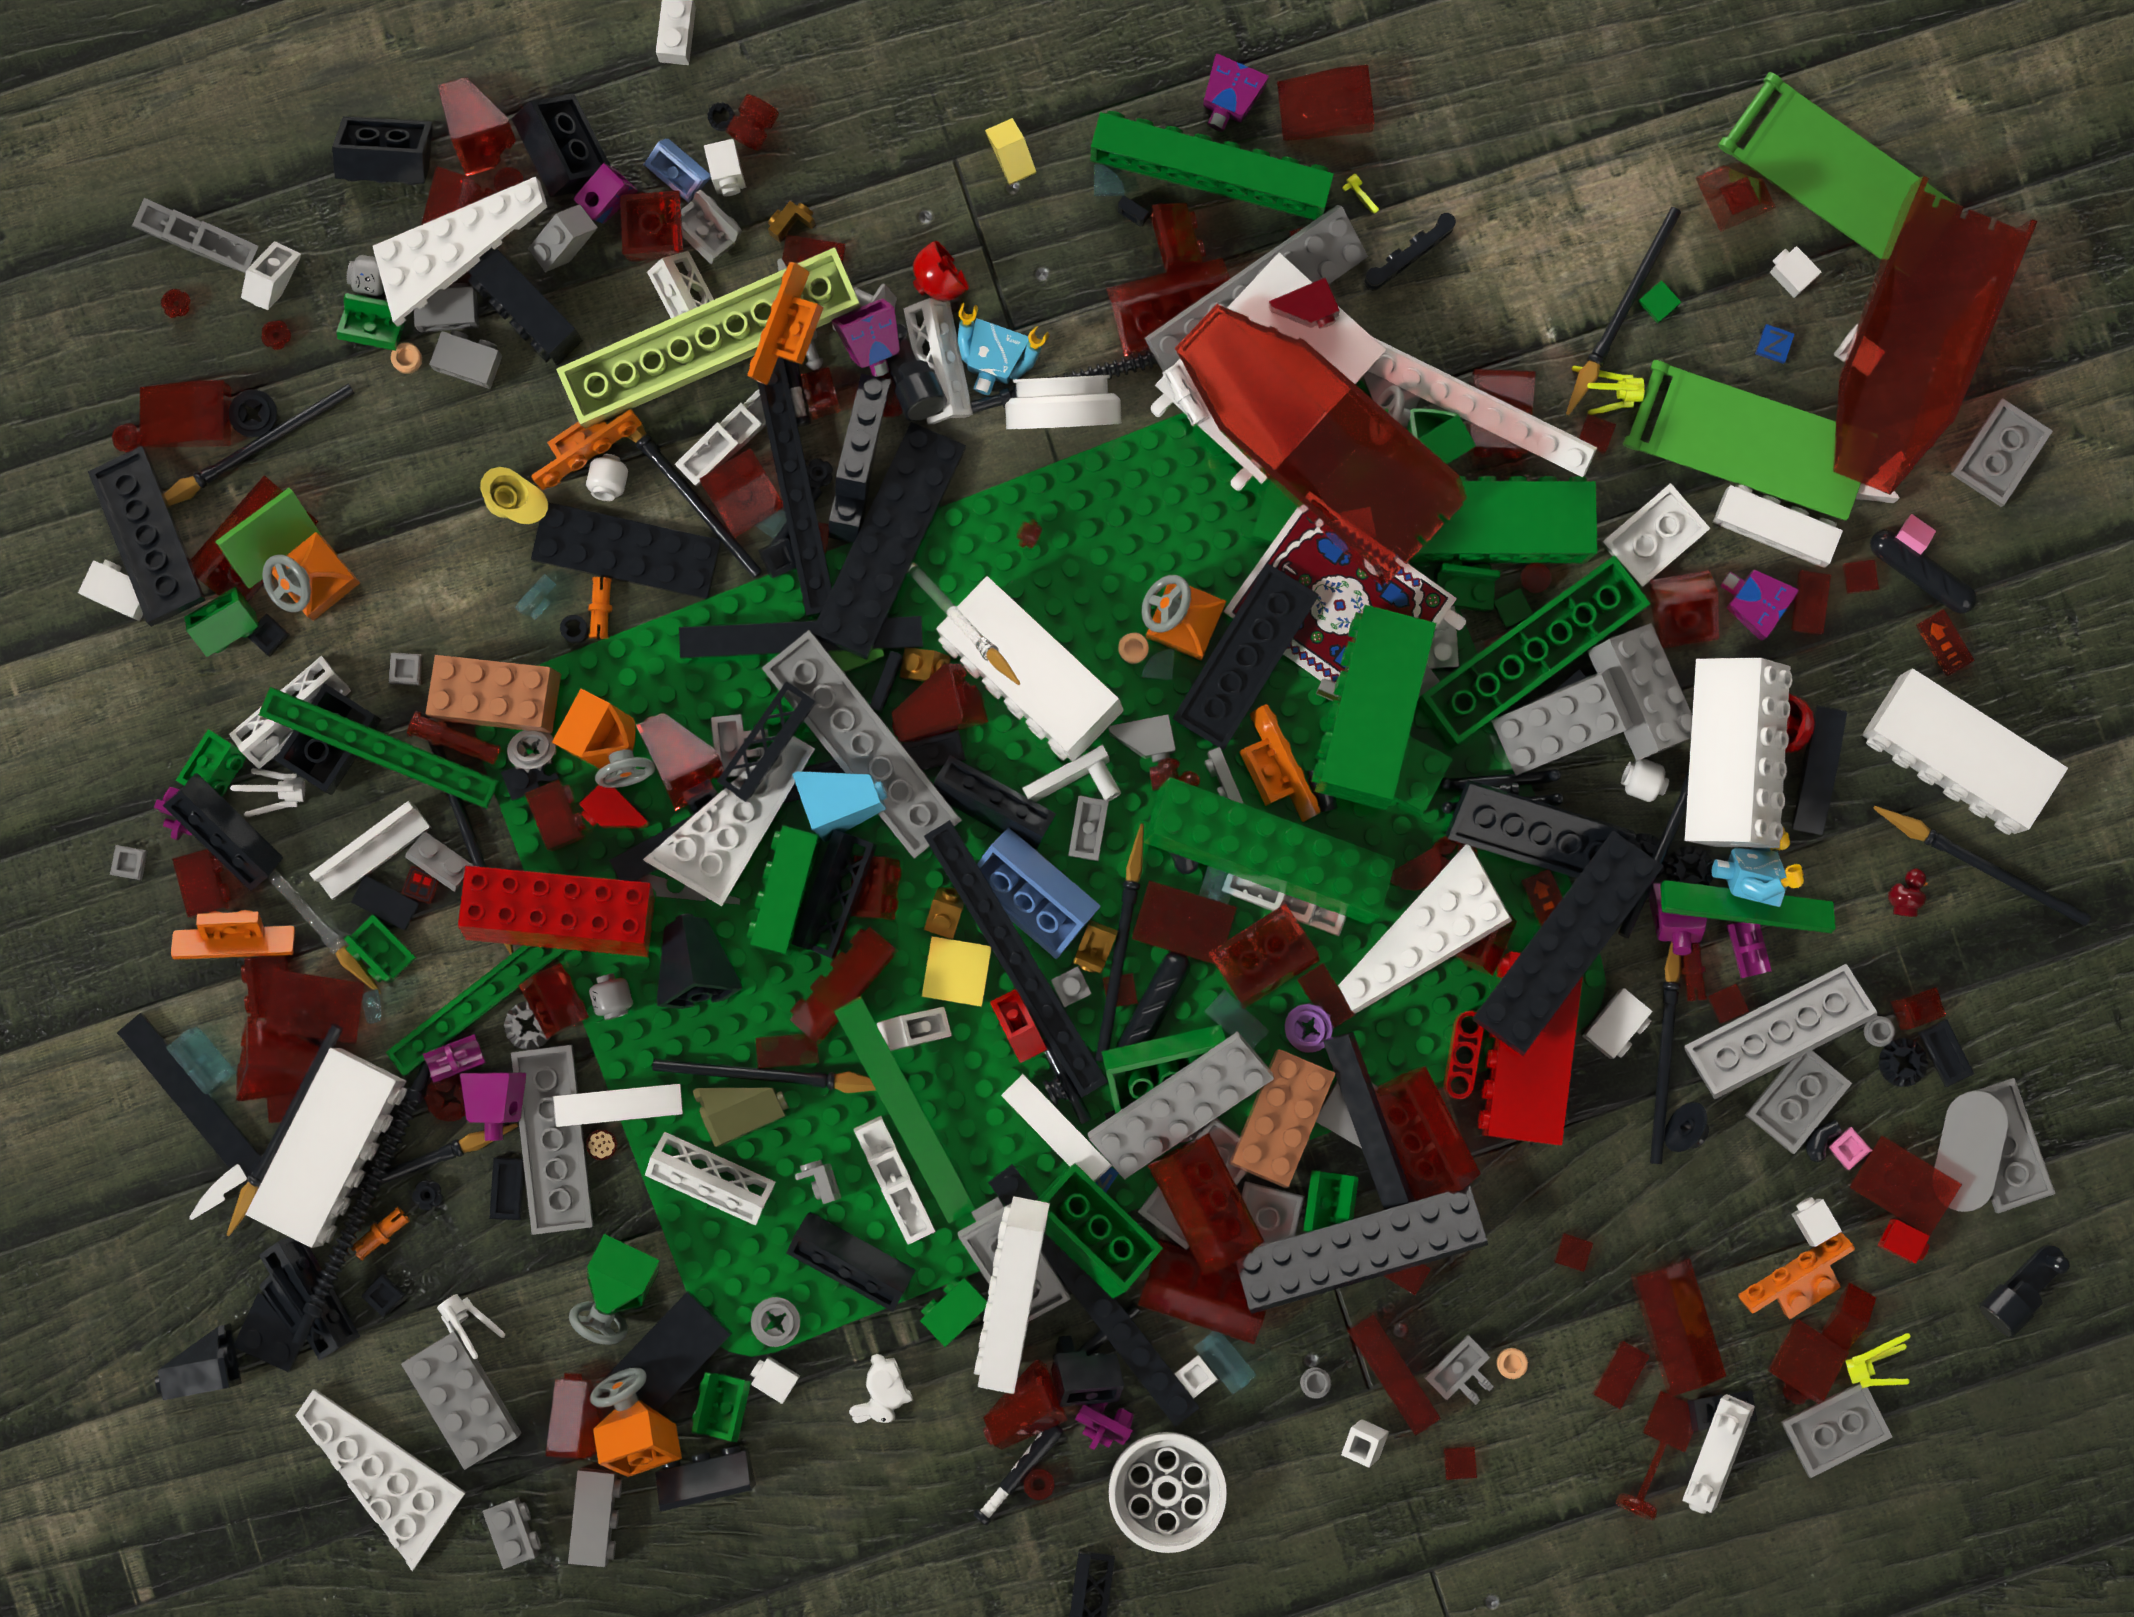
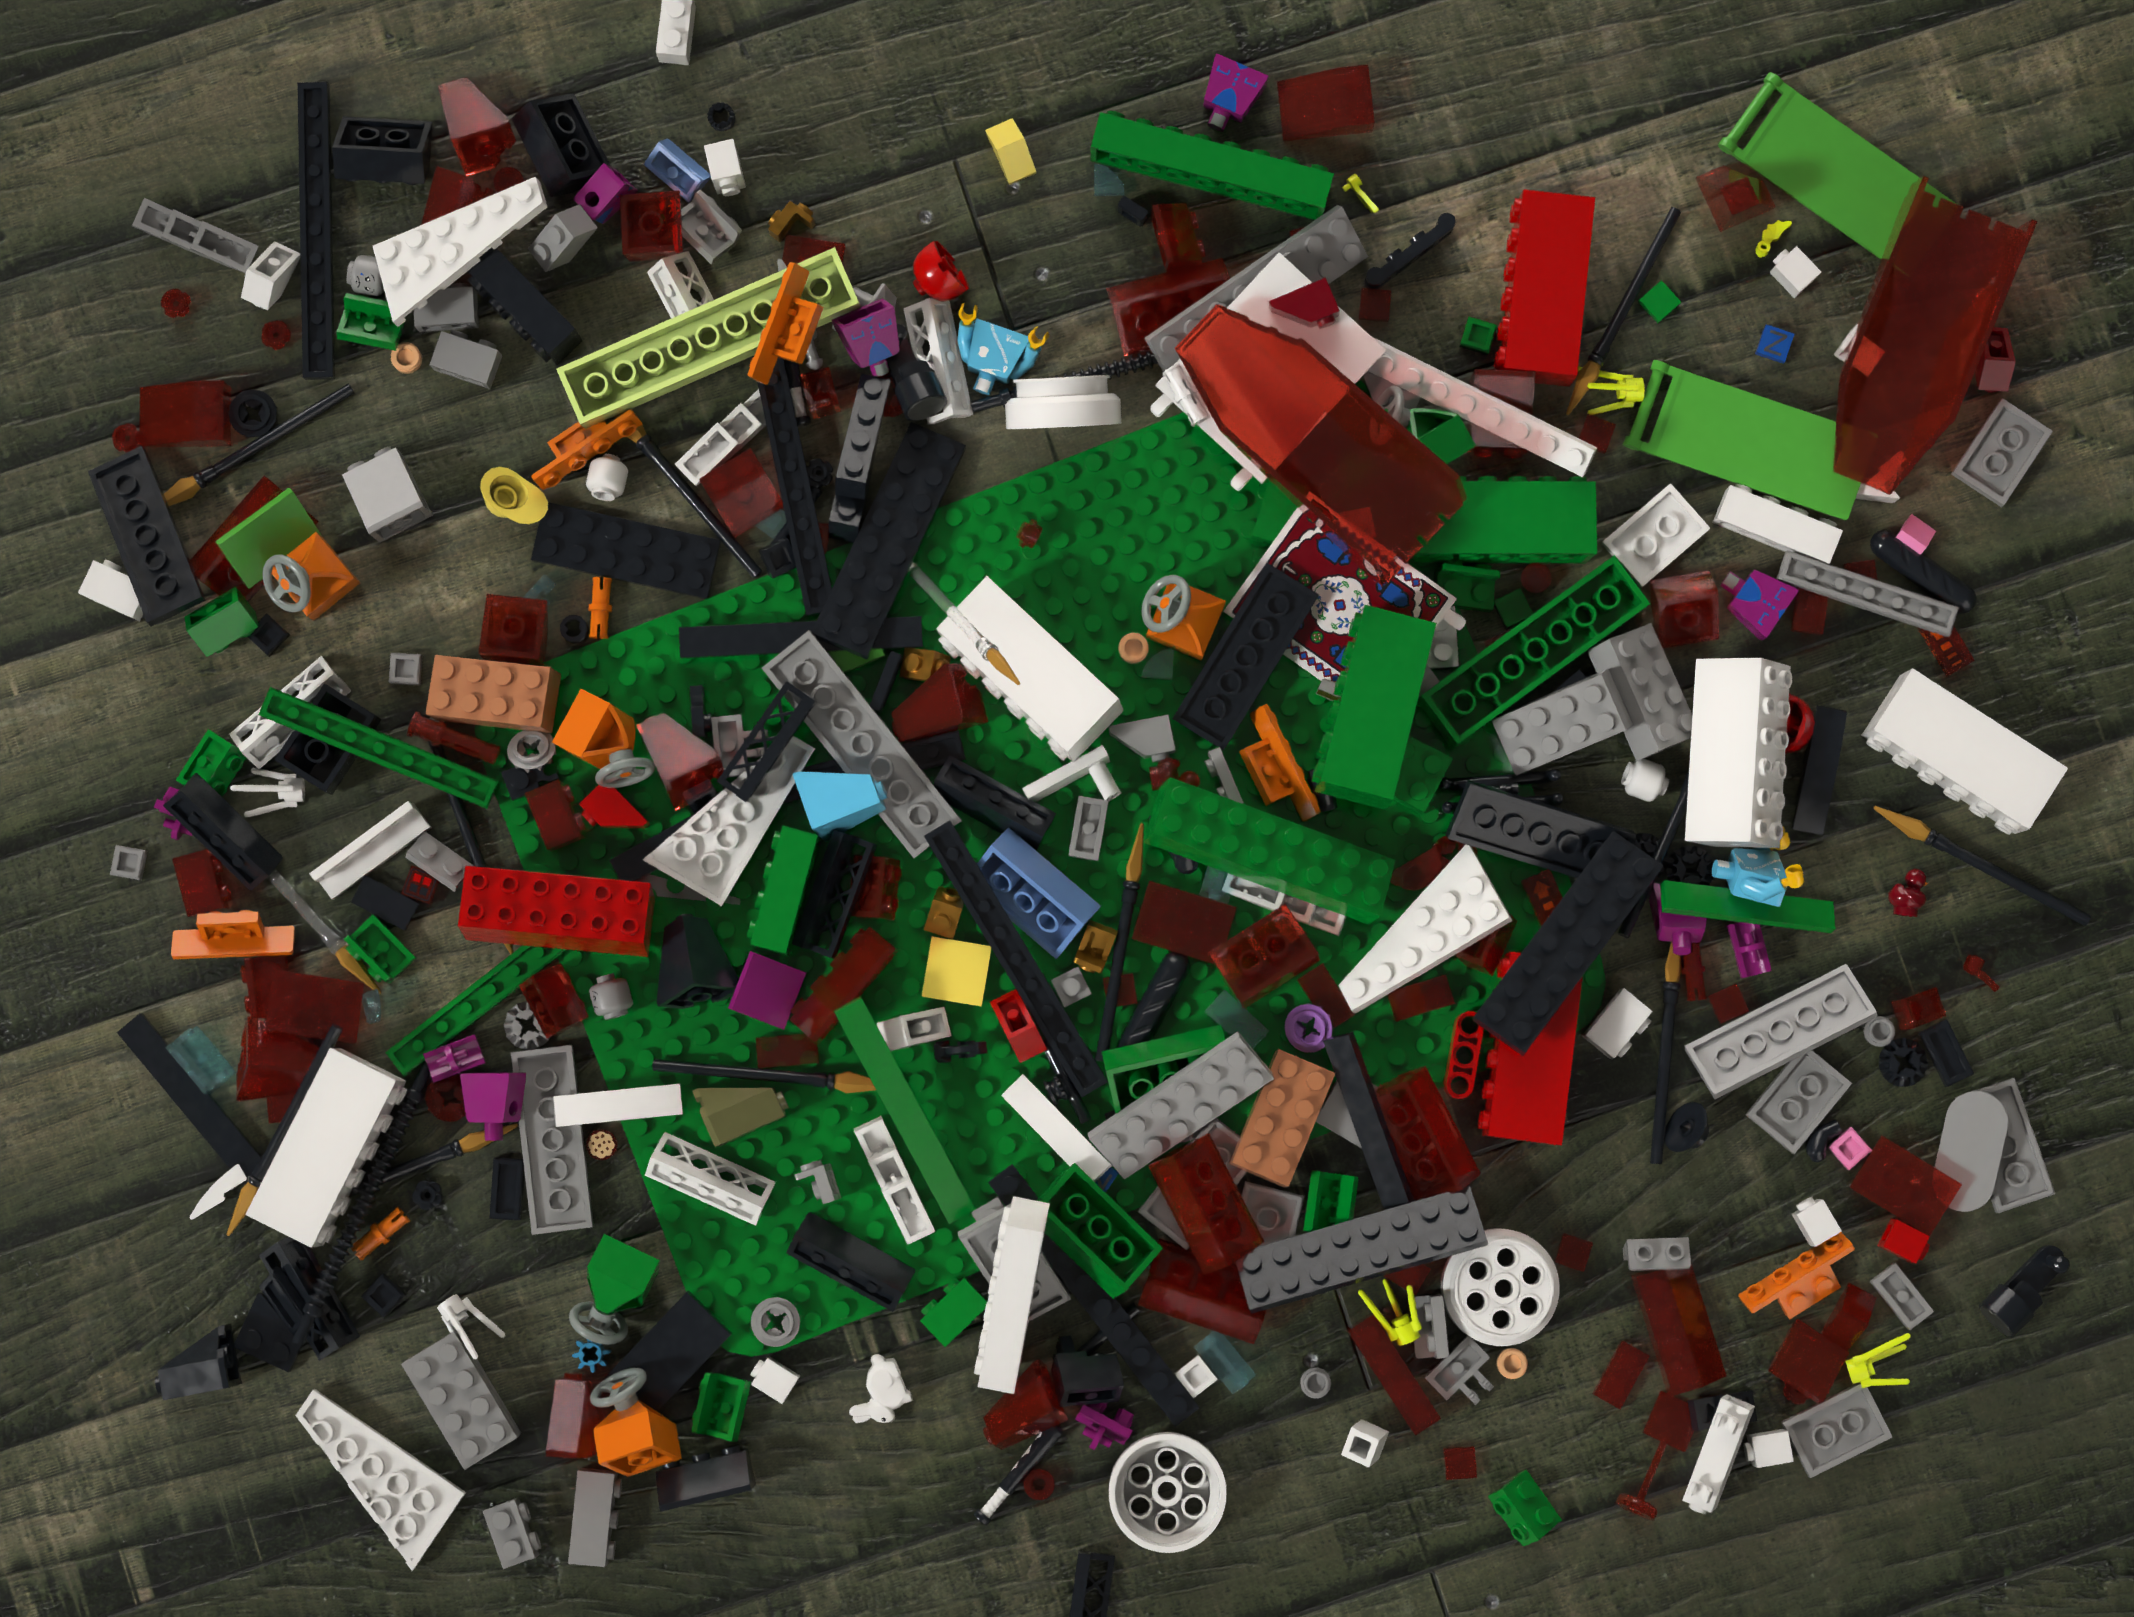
clear red wheel [725,94,780,151] -> none
none -> black plate [297,82,335,380]
none -> light grey slope [342,447,433,543]
none -> clear red slope [479,594,548,666]
none -> dark azure gear [572,1339,612,1373]
none -> black plate [690,685,712,740]
none -> magenta tile [728,951,806,1030]
none -> black piece [934,1040,987,1063]
none -> clear red tile [1358,288,1391,322]
none -> neon yellow plant [1358,1279,1422,1346]
none -> clear red slope [1387,974,1455,1022]
none -> light grey bracket [1414,1294,1449,1359]
none -> white wheel [1441,1228,1560,1346]
none -> green tile [1459,316,1497,355]
none -> green bracket [1488,1470,1562,1546]
none -> red brick [1494,189,1596,387]
none -> light grey bracket [1623,1237,1691,1271]
none -> white brick [1744,1429,1794,1468]
none -> neon yellow piece [1755,220,1792,258]
none -> light grey tile [1777,550,1959,637]
none -> light grey plate [1870,1262,1934,1330]
none -> clear red hand [1963,955,2000,992]
none -> dark red slope [1974,326,2016,392]

